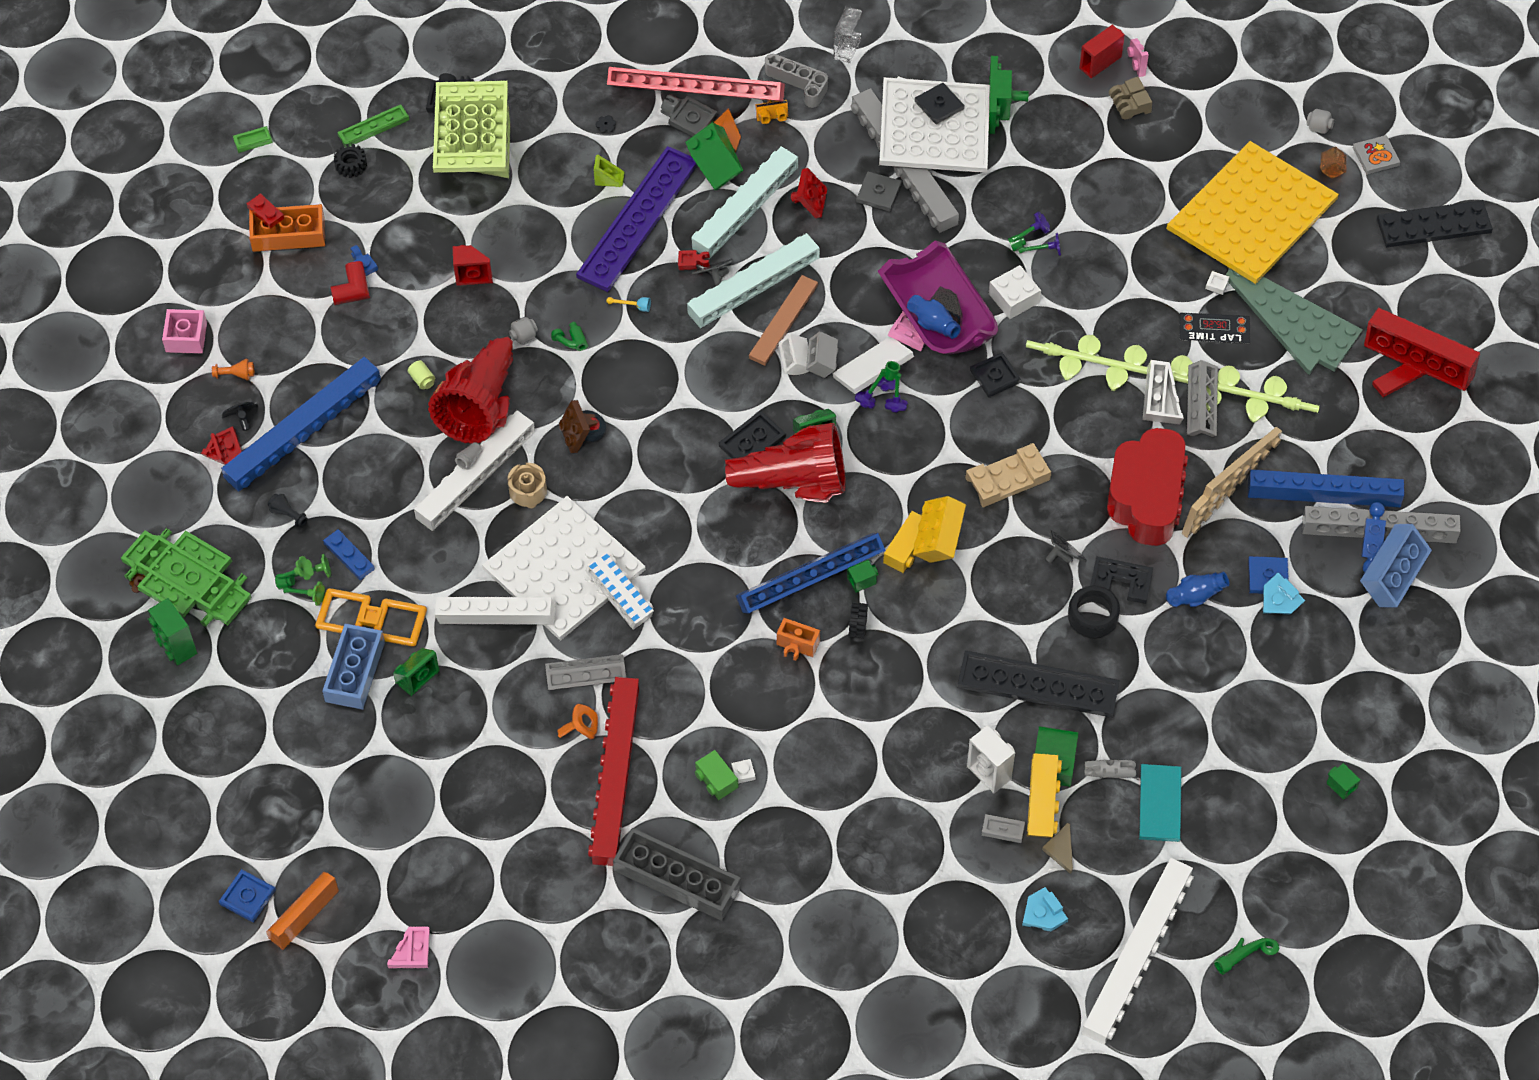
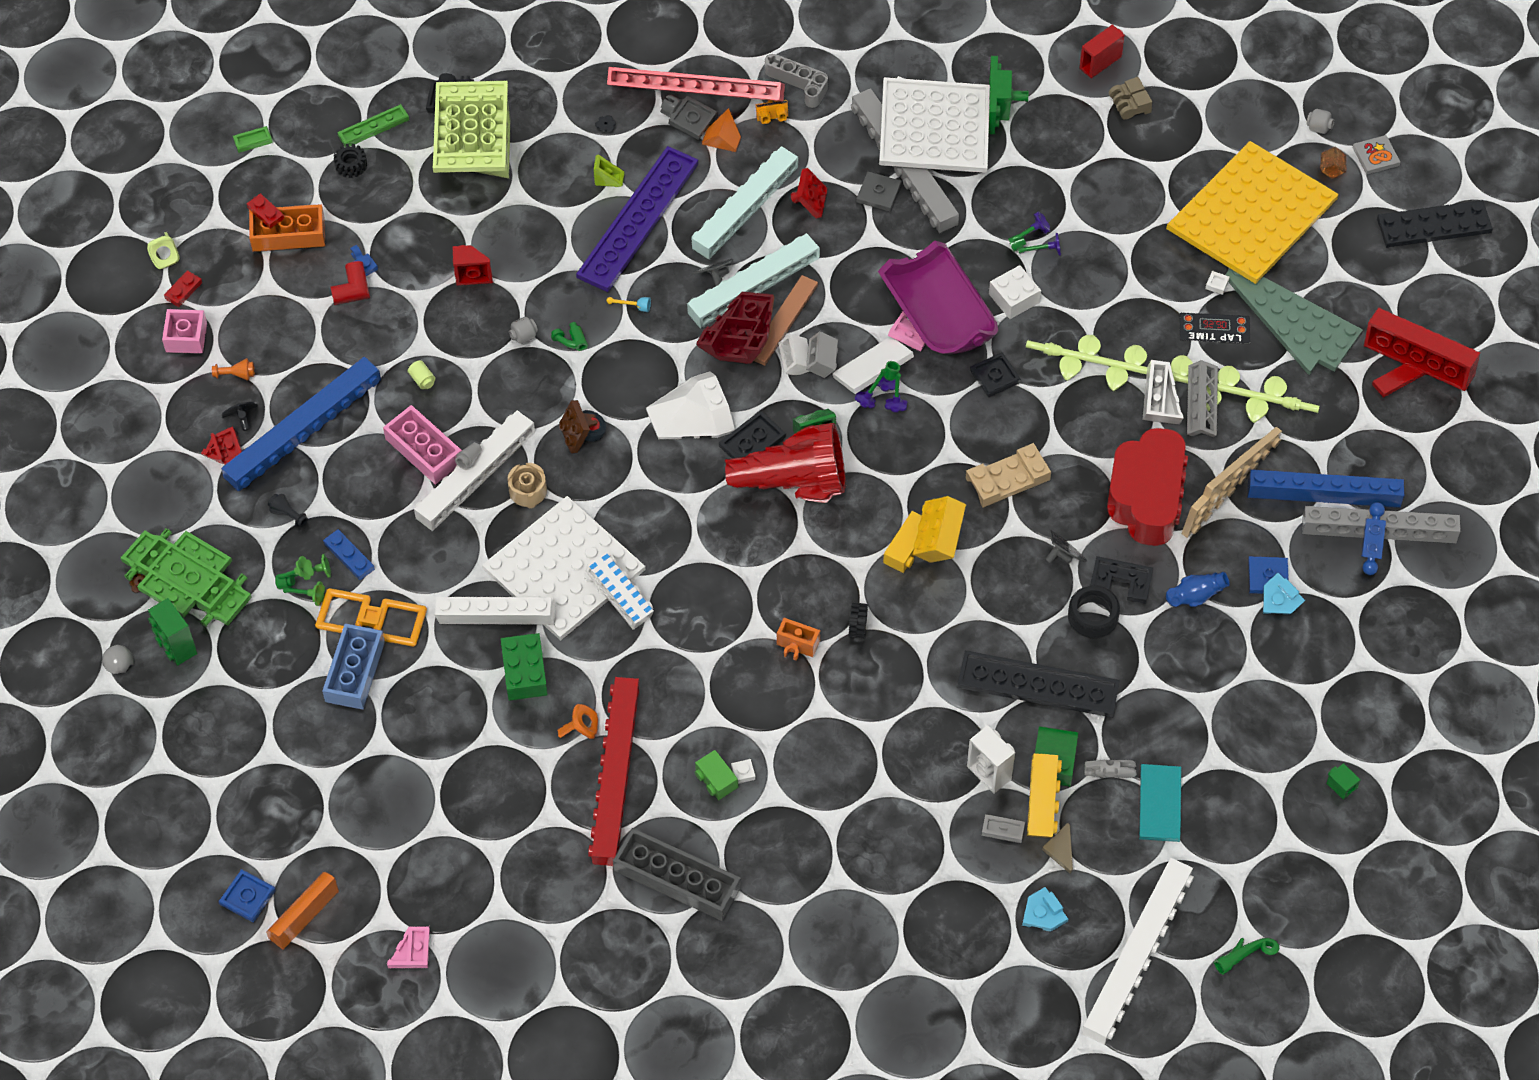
green slope [393,648,440,696] -> none
red cone [428,337,513,444] -> none
light grey fence [545,654,626,690] -> none
red plate [678,250,710,270] -> none
green slope [685,122,743,190] -> none
blue brick [735,533,886,613] -> none
clear panel [833,6,862,63] -> none
green brick [847,560,878,593] -> none
blue animal [907,295,961,339] -> none
black plate [914,82,965,124] -> none
clear smoke slope [929,286,963,327] -> none
bright pink wing [1127,38,1149,77] -> none
medium blue brick [1360,524,1432,607] -> none
none -> light grey hair [102,645,134,674]
none -> yellowish green piece [147,232,180,269]
none -> red plate [164,270,202,307]
none -> bright pink brick [383,405,462,485]
none -> green brick [501,633,548,701]
none -> white wedge [646,372,735,439]
none -> dark red wedge [696,292,775,364]

